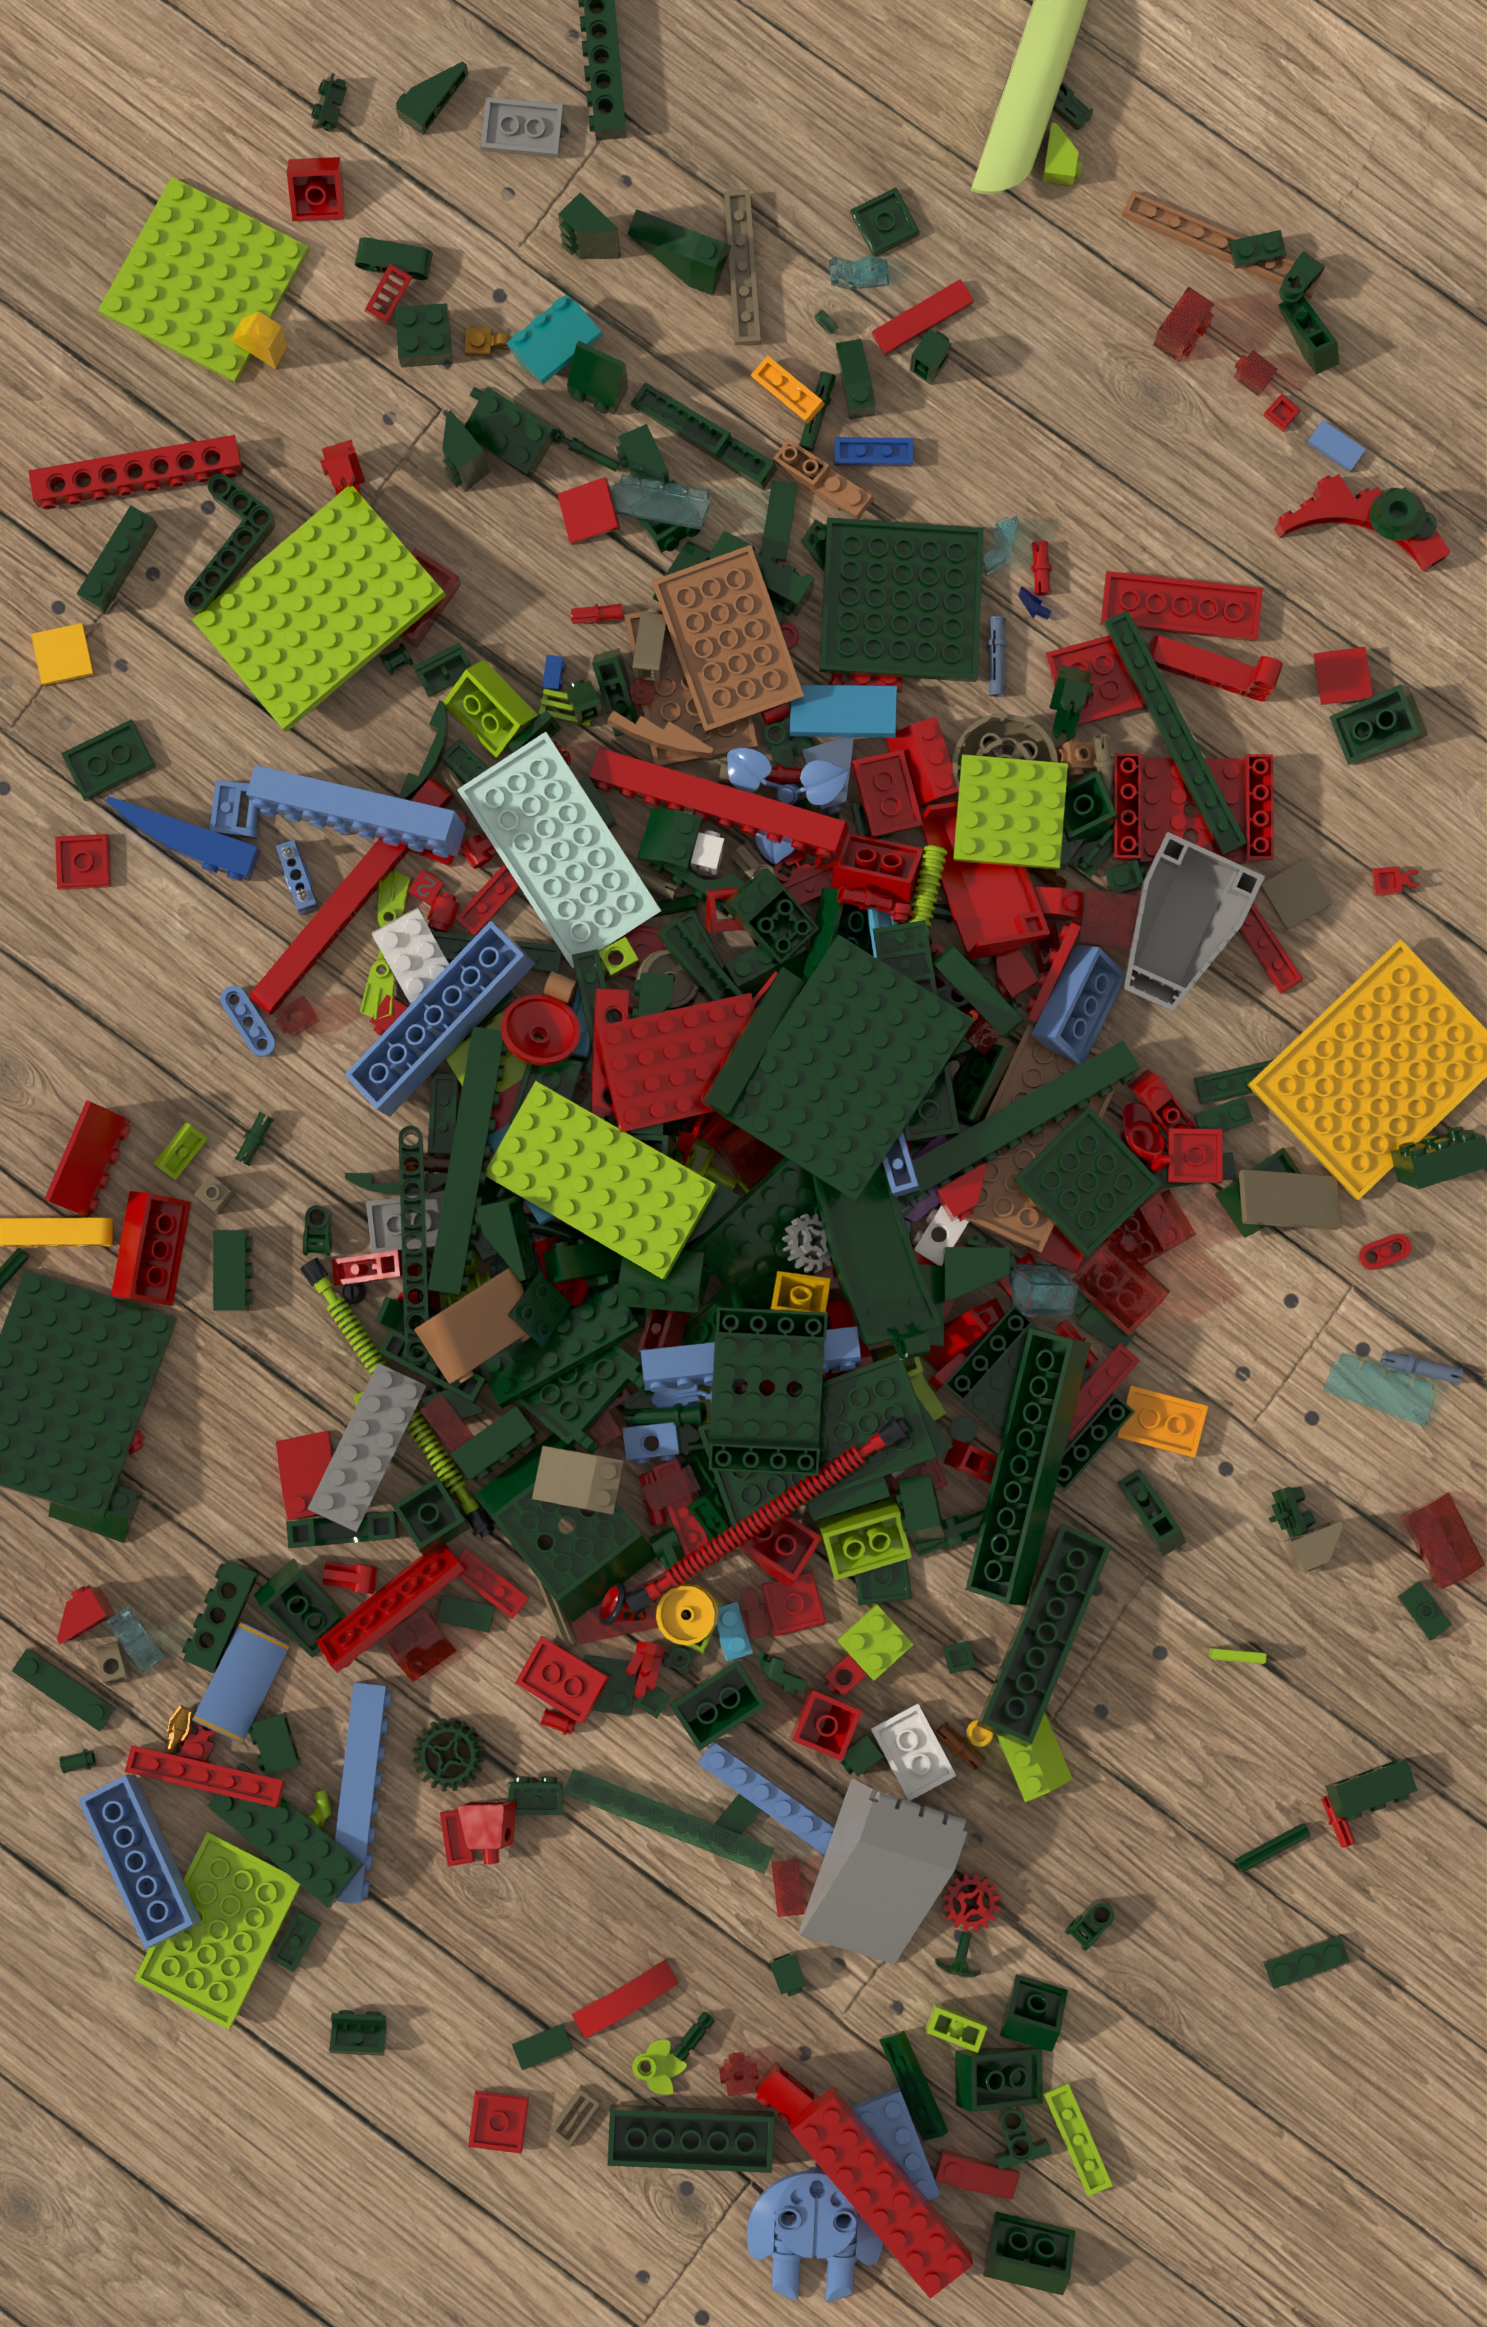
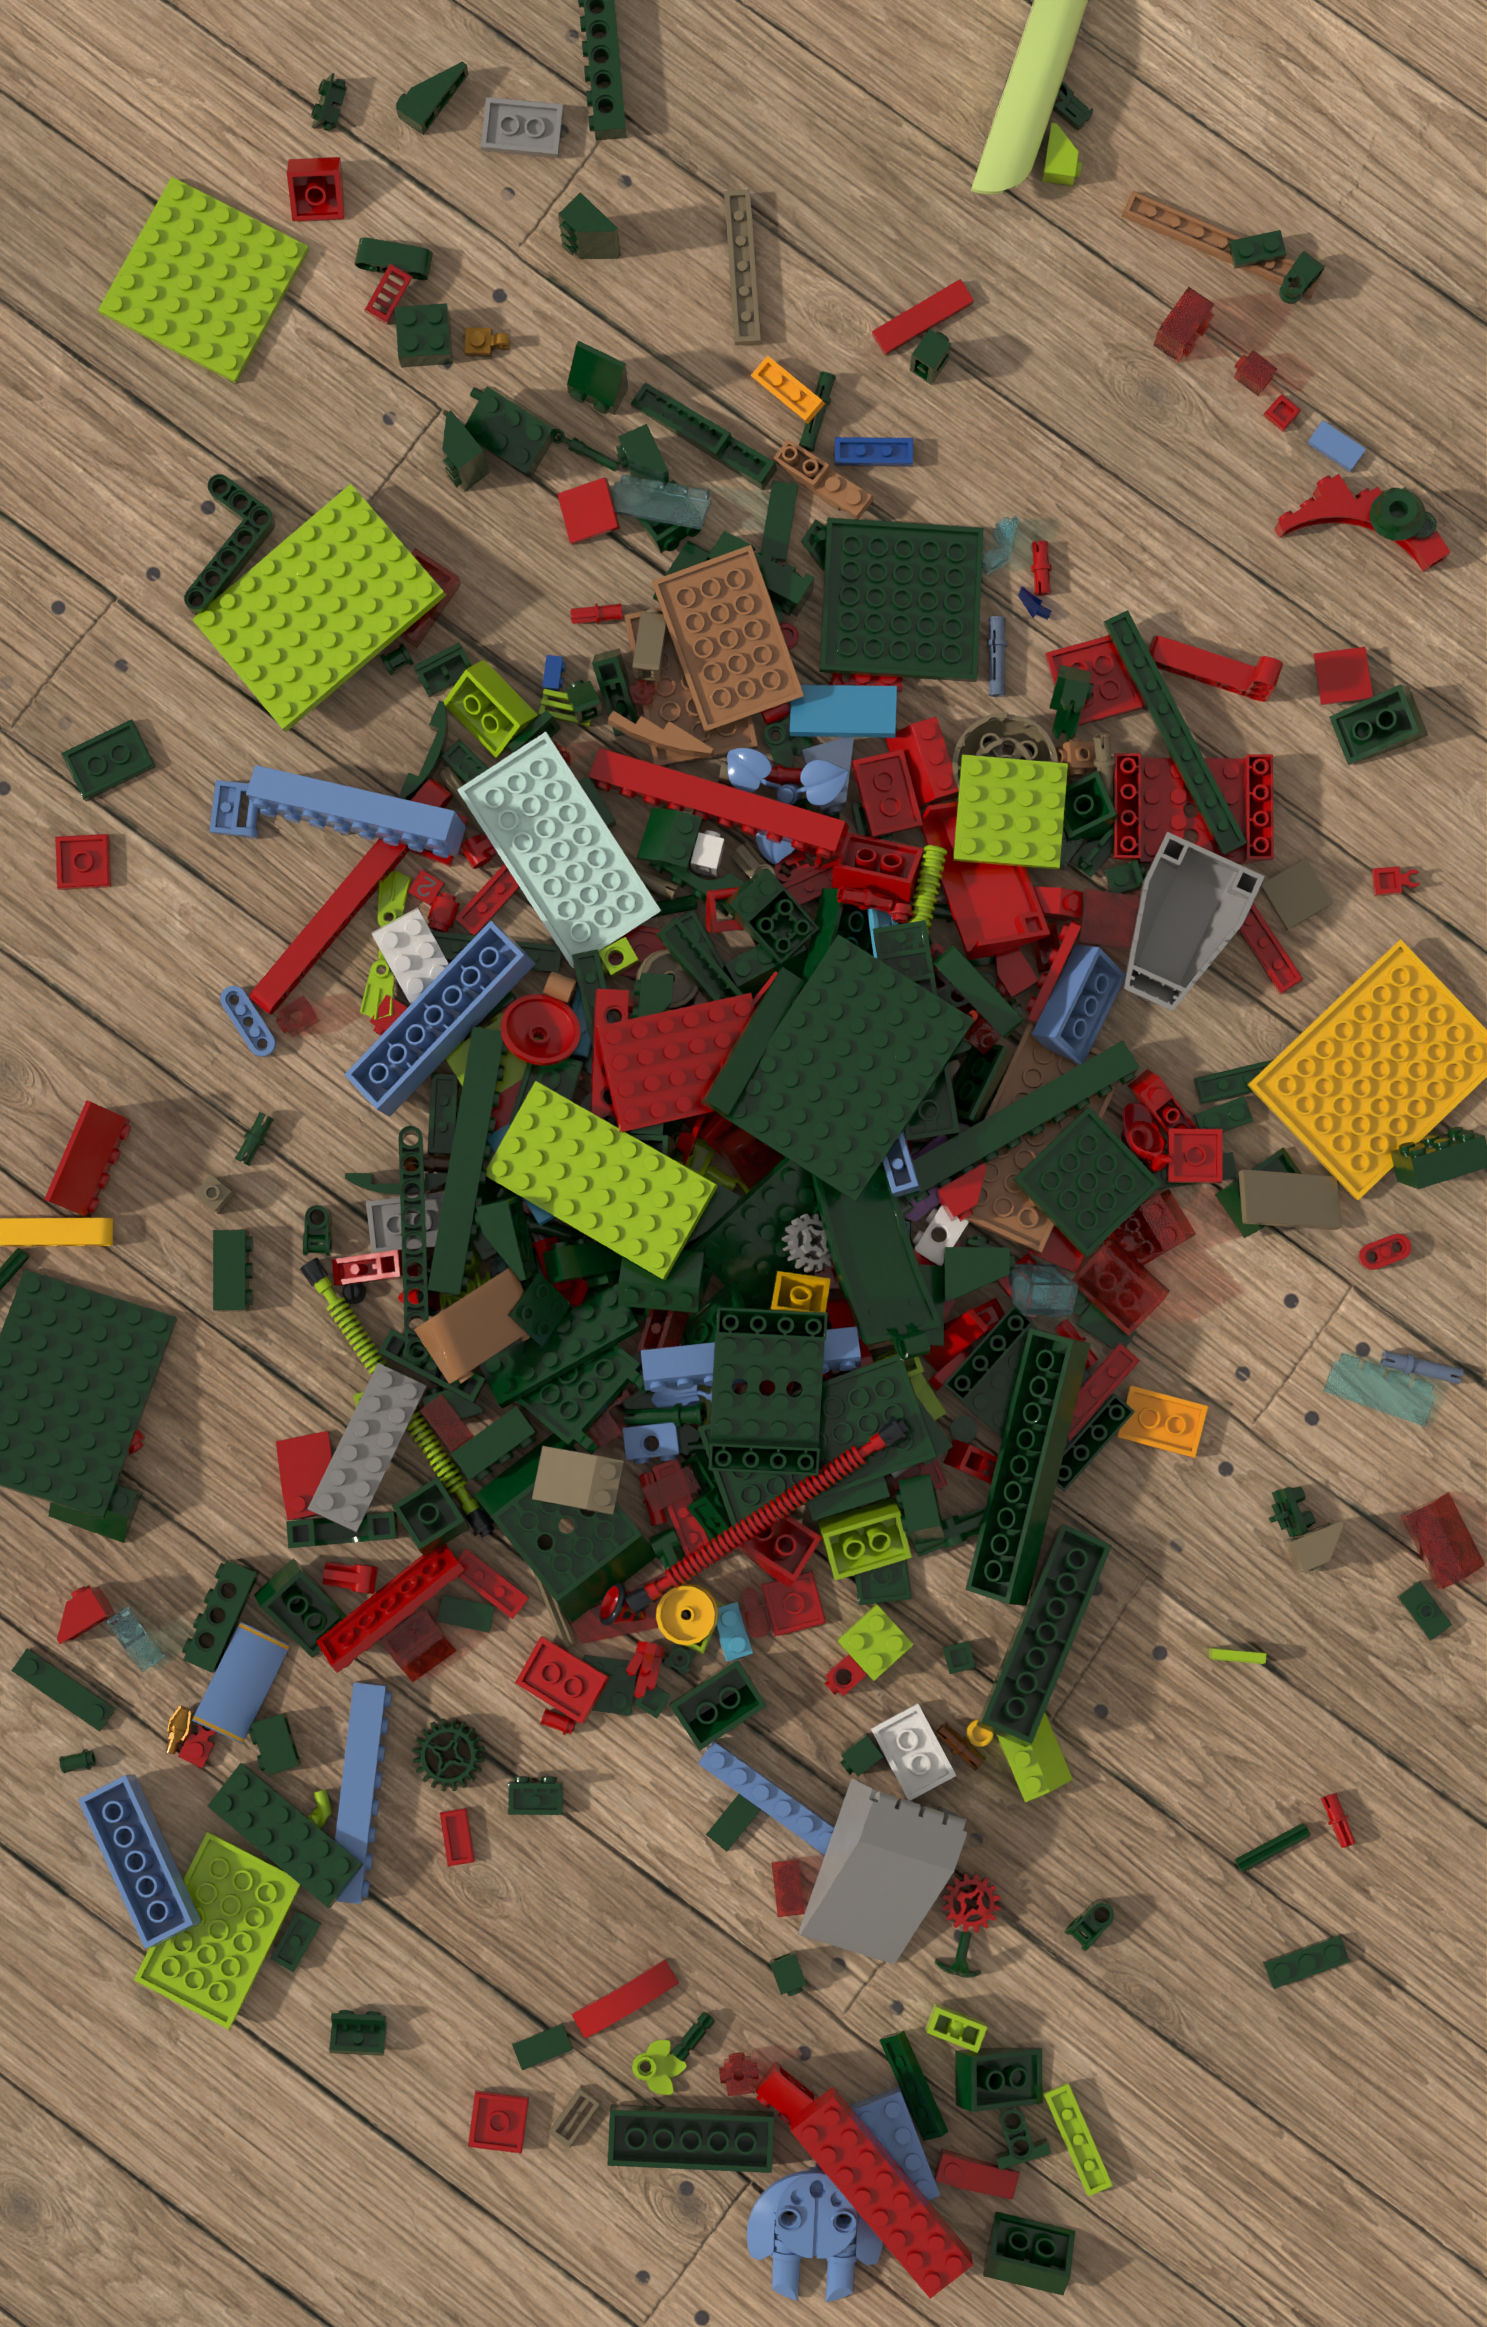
red brick [28,435,243,510] -> none
yellow tile [31,623,94,686] -> none
dark green brick [76,505,158,614] -> none
dark tan leg [97,1641,132,1686] -> none
blue slope [106,796,261,882] -> none
red slope [111,1191,191,1306] -> none
red plate [125,1745,286,1808] -> none
lime plate [153,1122,208,1180] -> none
yellow slope [231,312,288,369] -> none
medium blue piece [276,840,319,915] -> none
red piece [320,439,365,496] -> none
dark green slope [375,1297,421,1333] -> none
torso [458,1801,516,1864] -> none
teal slope [506,295,603,384] -> none
clear green plate [564,1768,775,1874] -> none
dark green wedge [627,209,731,296] -> none
dark green slope [758,1651,808,1695] -> none
red slope [790,1687,862,1761] -> none
clear green tile [814,309,839,335] -> none
clear light blue slope [829,255,889,290] -> none
dark green slope [835,339,876,419] -> none
dark green tile [850,187,920,258] -> none
dark green slope [1000,1974,1068,2052] -> none
reddish brown axle [1027,867,1067,888] -> none
red plate [1100,571,1263,642] -> none
dark green slope [1117,1469,1186,1557] -> none
dark green slope [1278,296,1339,374] -> none
dark green brick [1325,1759,1418,1821] -> none

